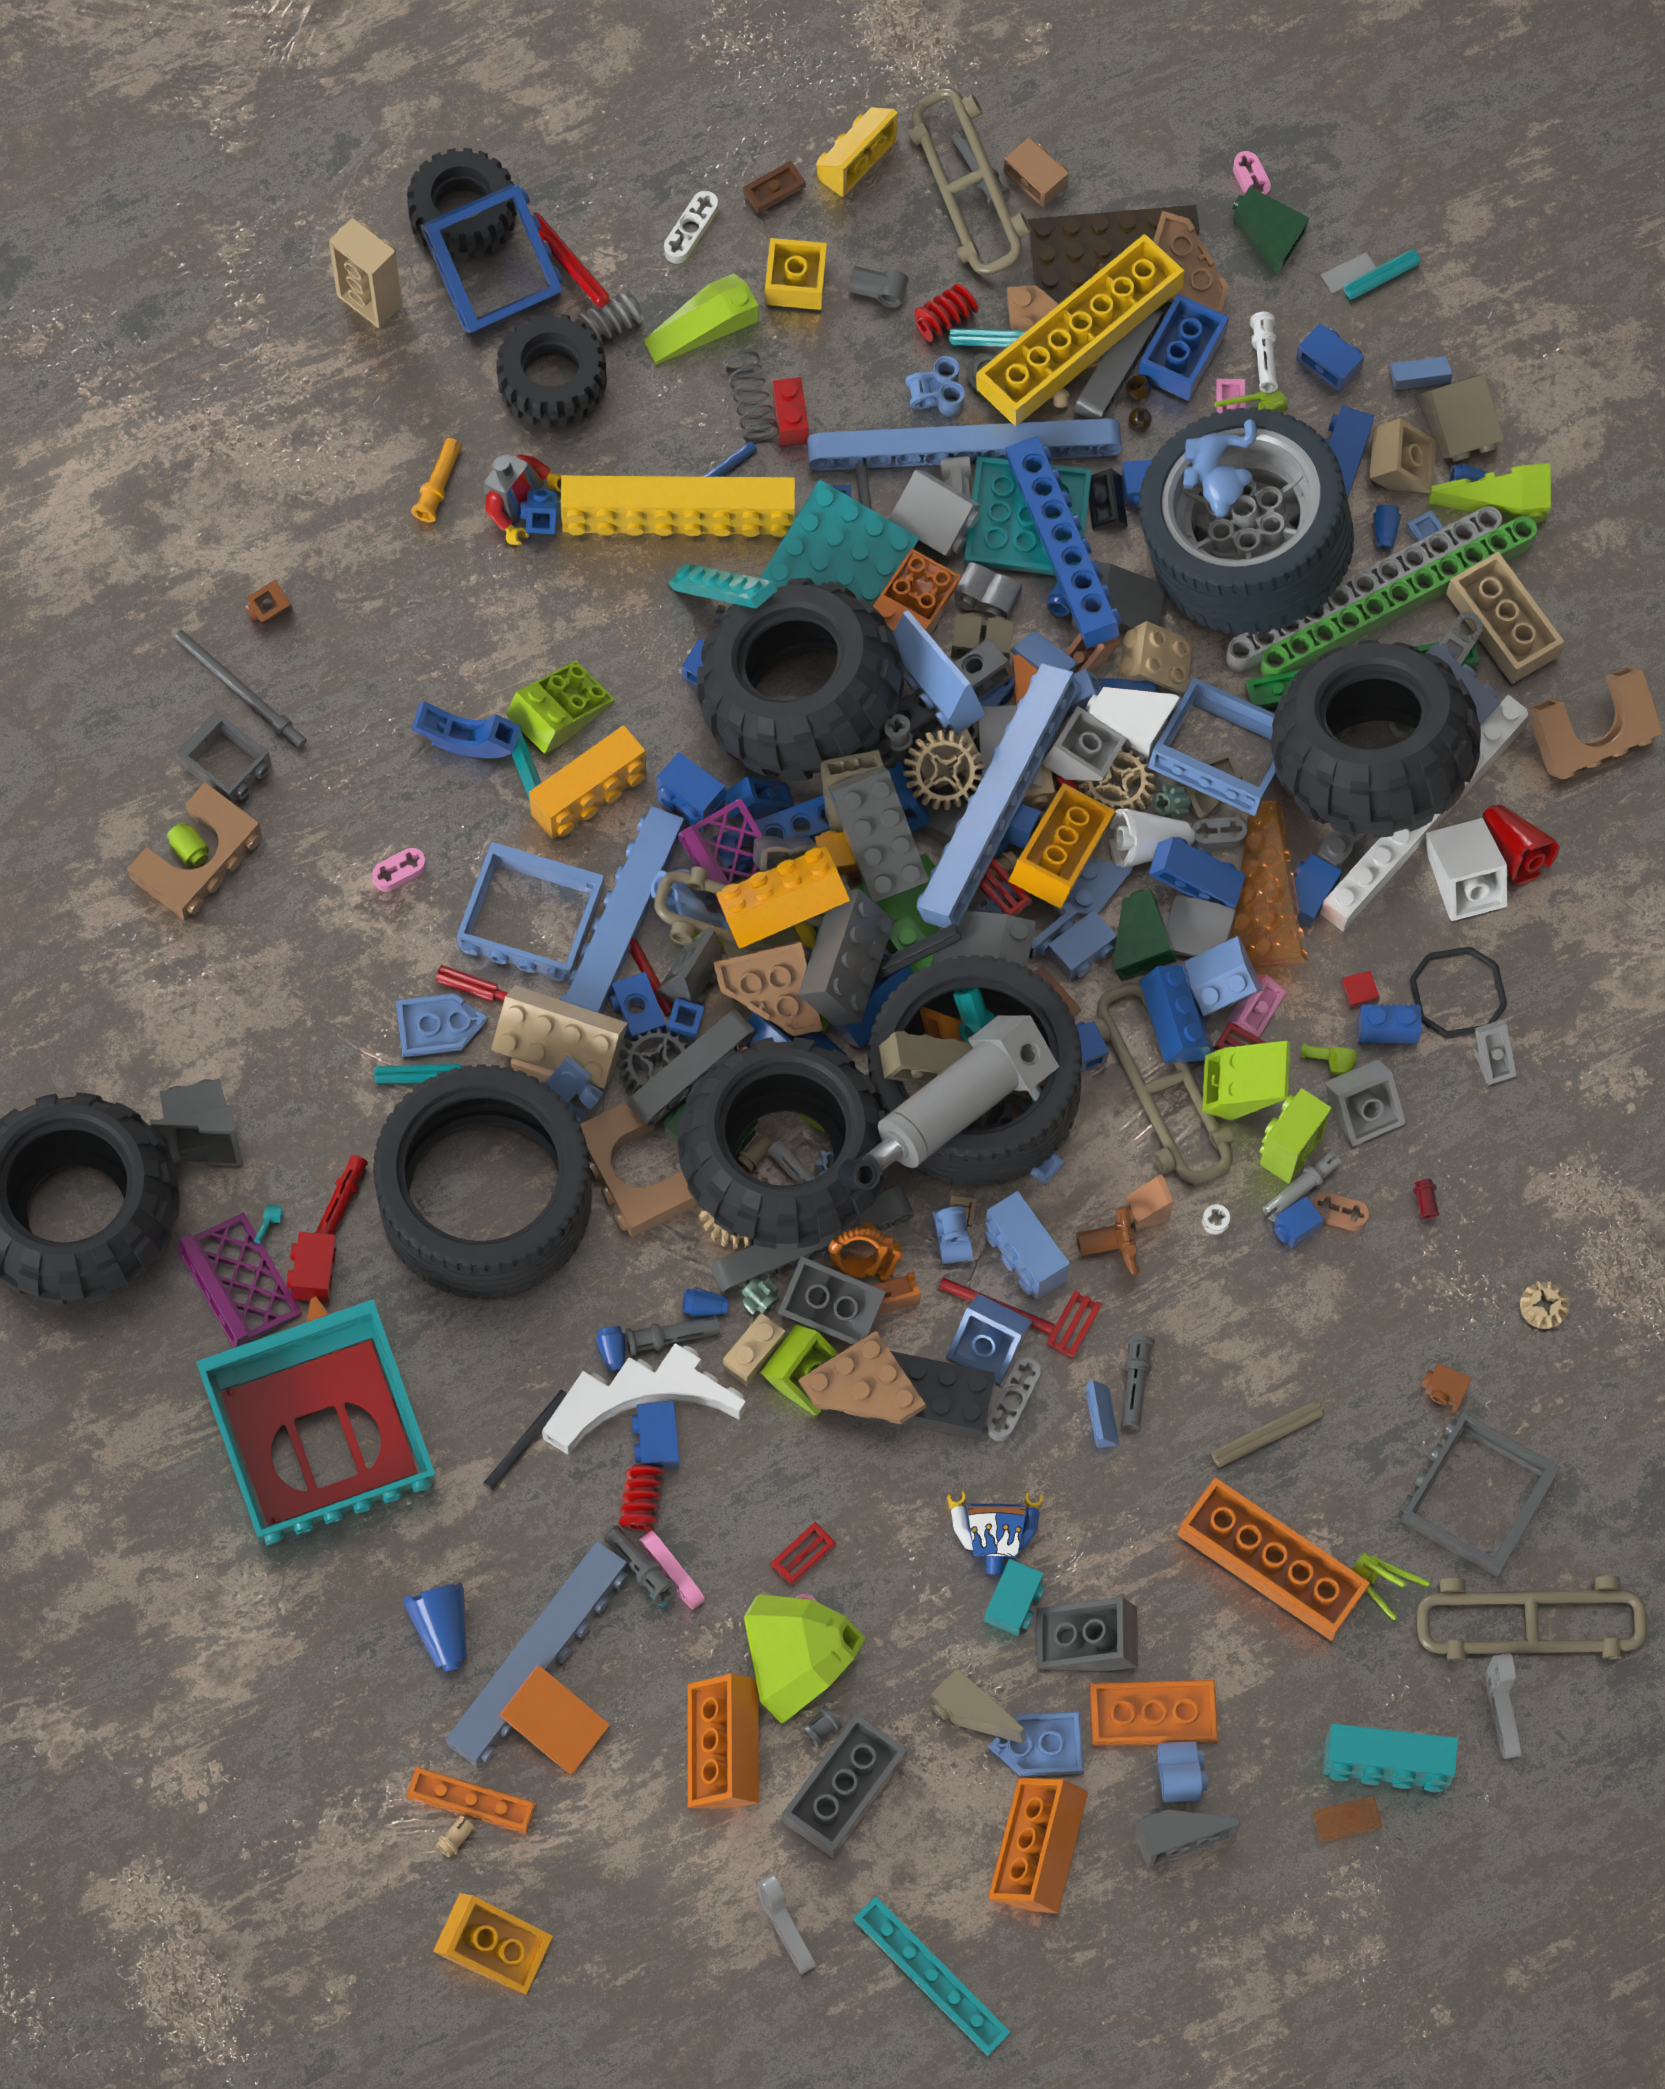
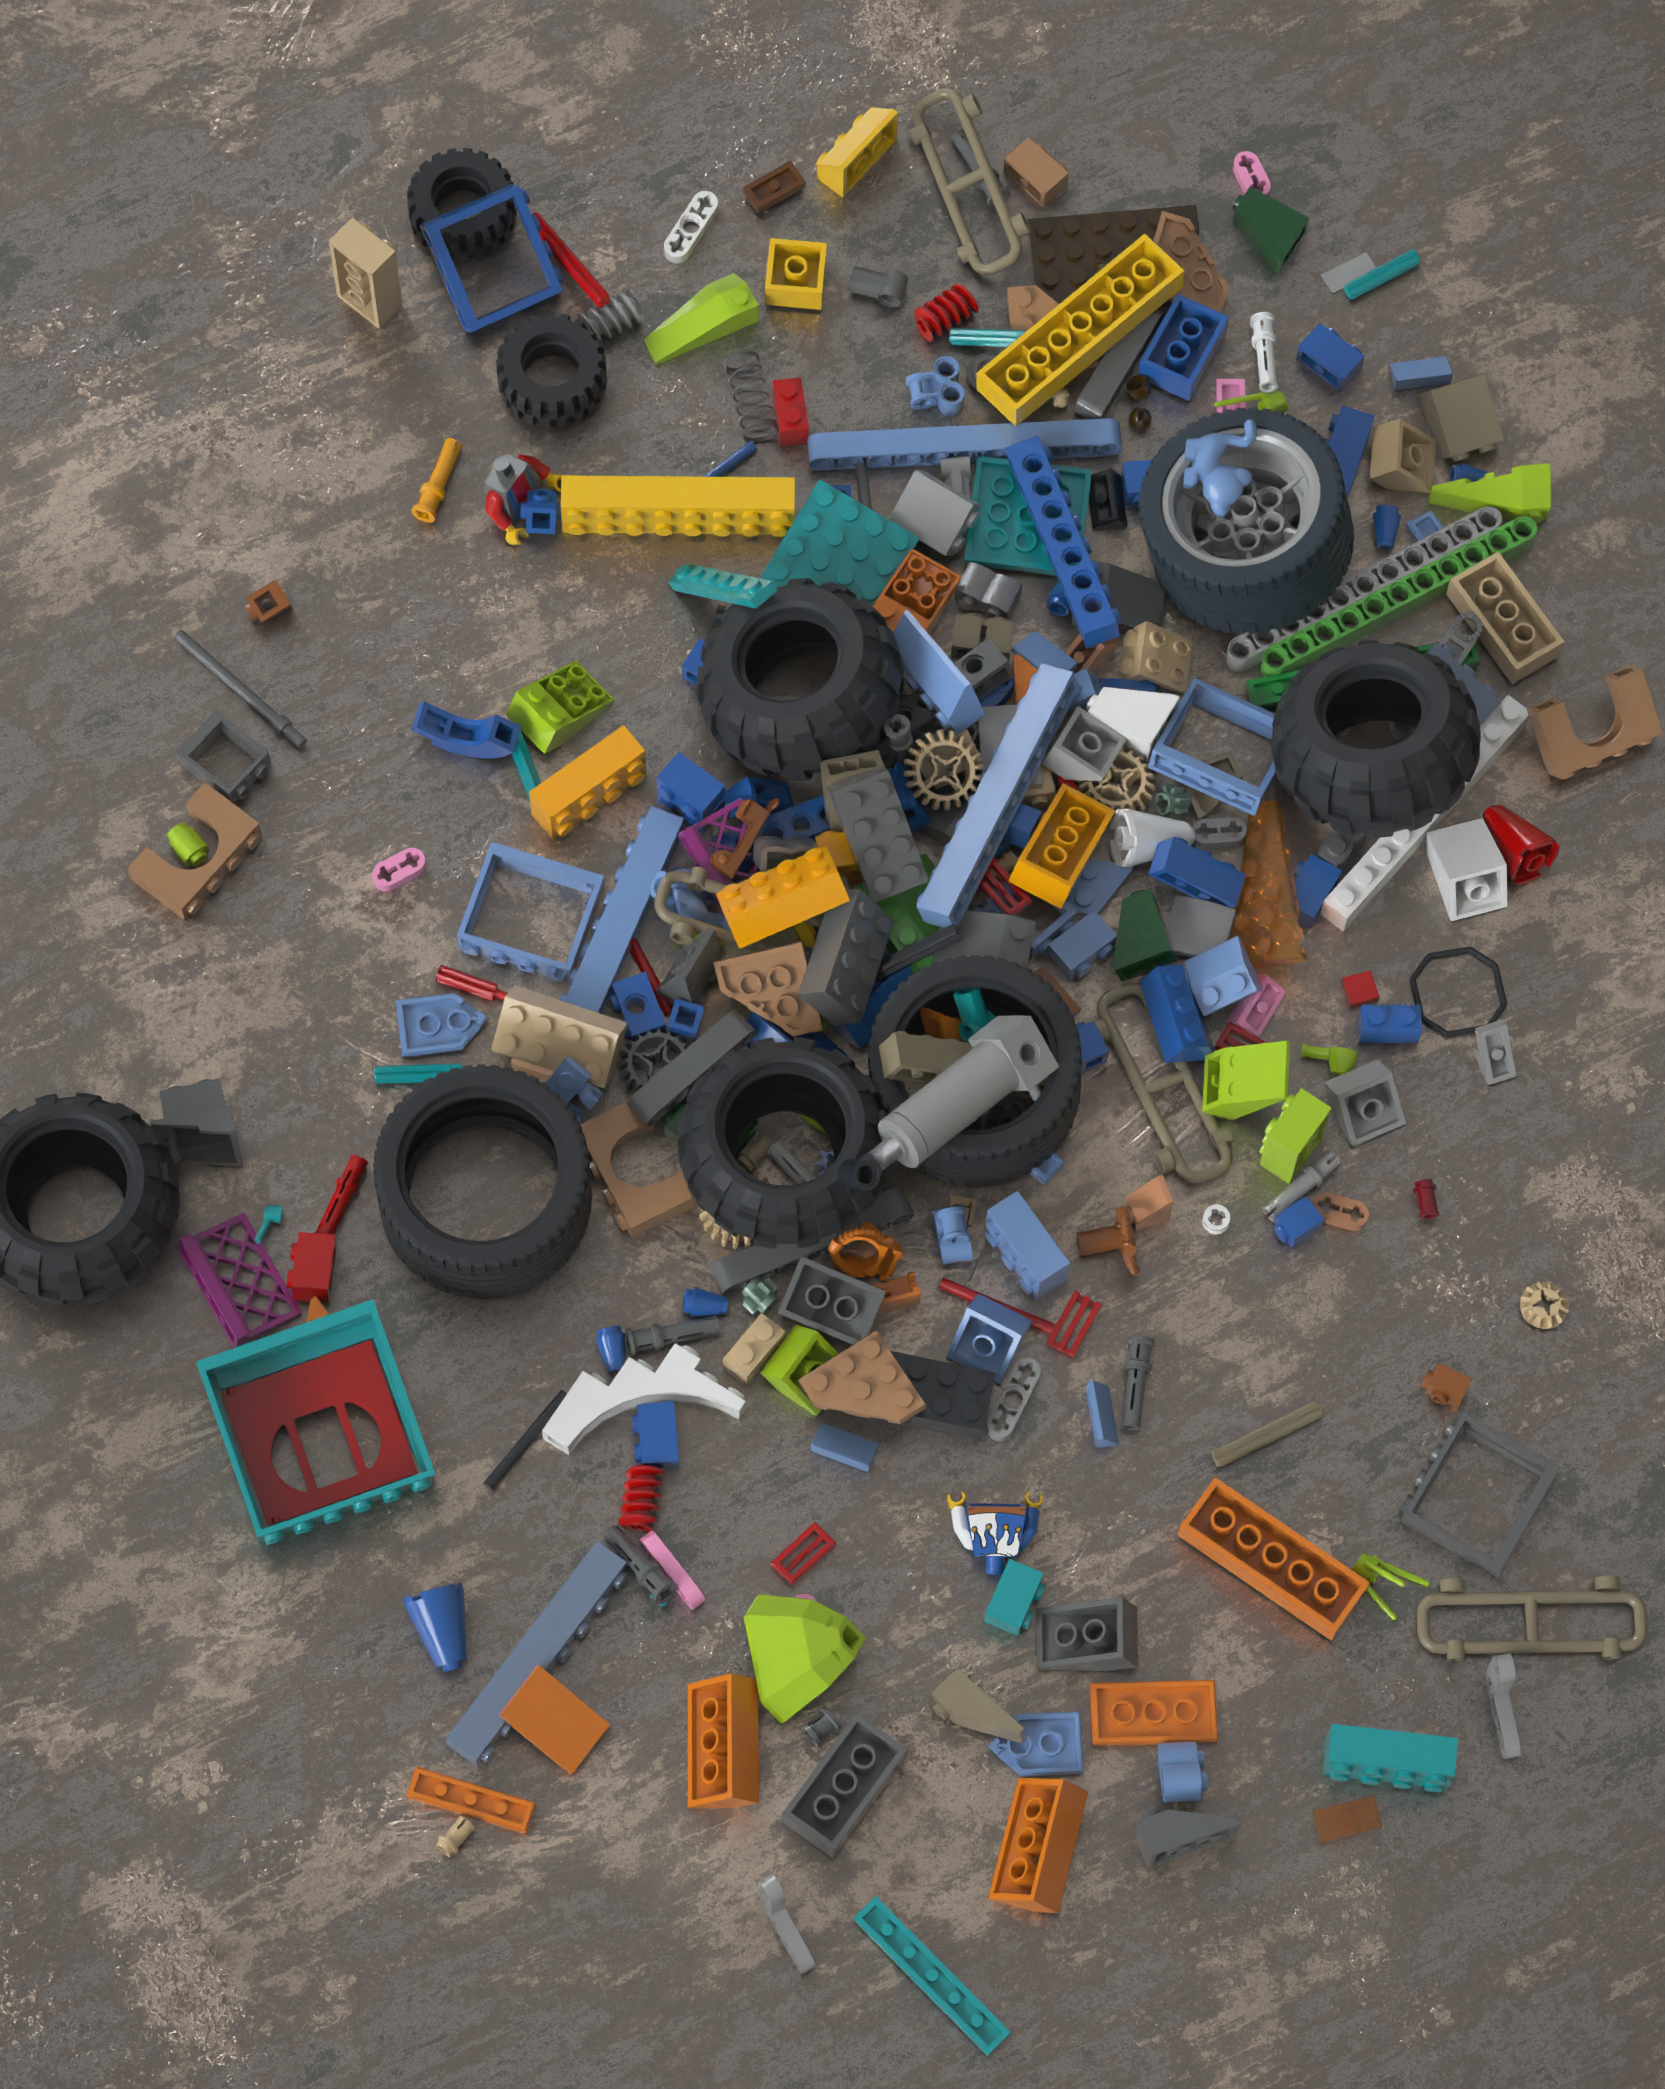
light orange slope [433,1893,553,1994] -> none
none -> dark orange piece [710,798,780,879]
none -> medium blue slope [811,1422,879,1472]

